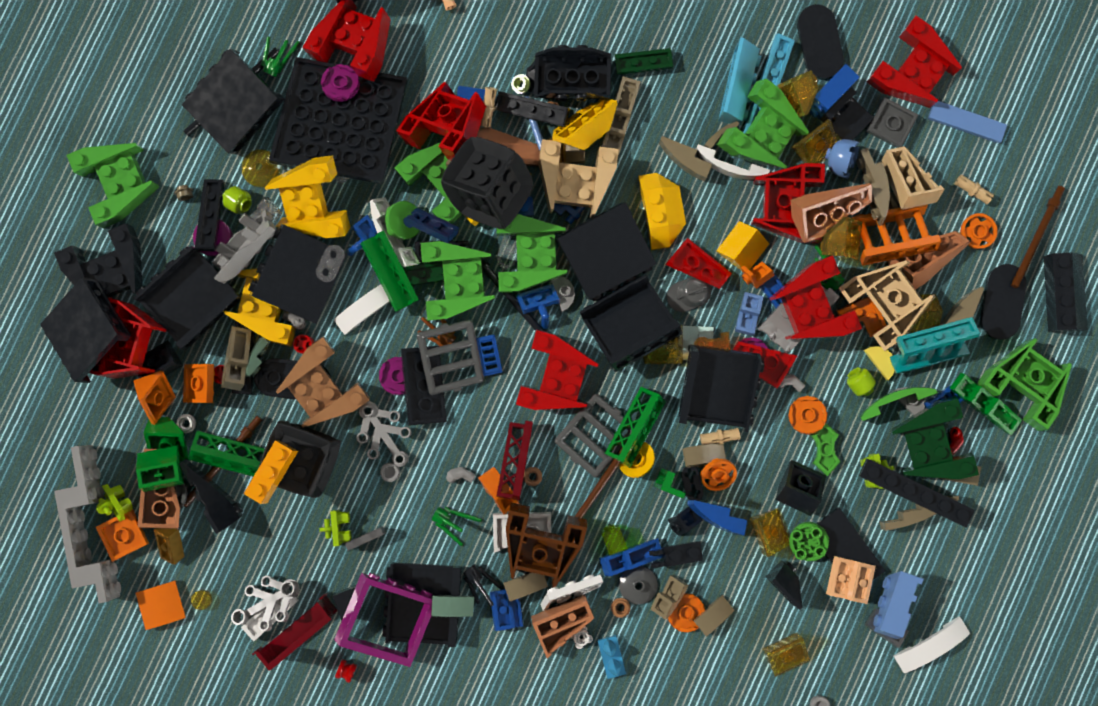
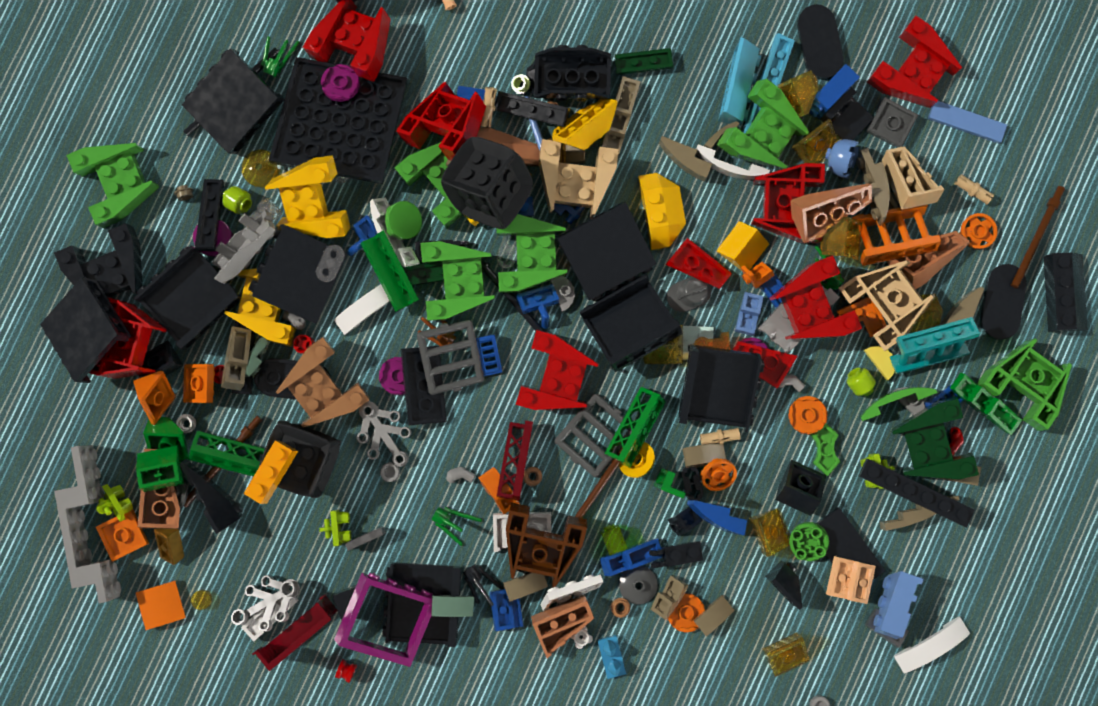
dark blue plate [403,208,459,243] -> none

